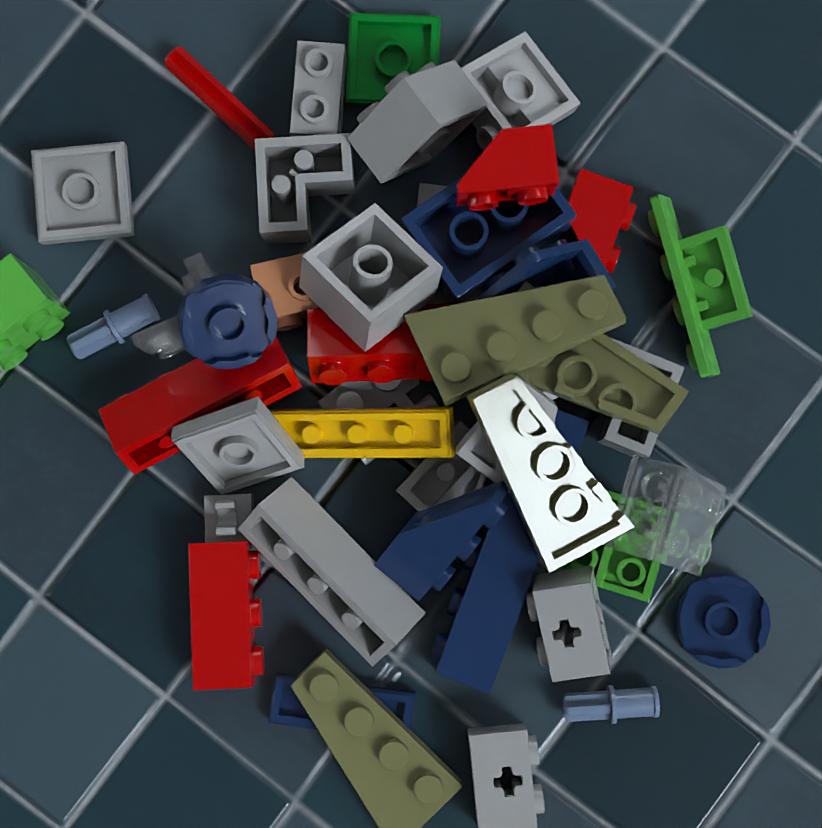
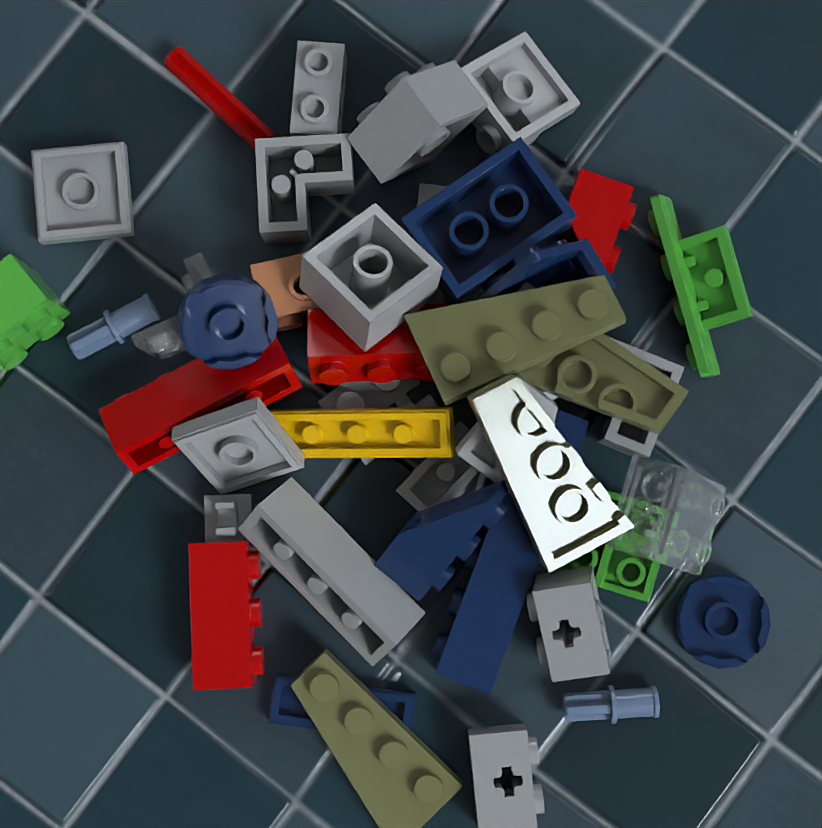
green tile [346,13,441,108] -> none
red slope [455,124,559,211] -> none

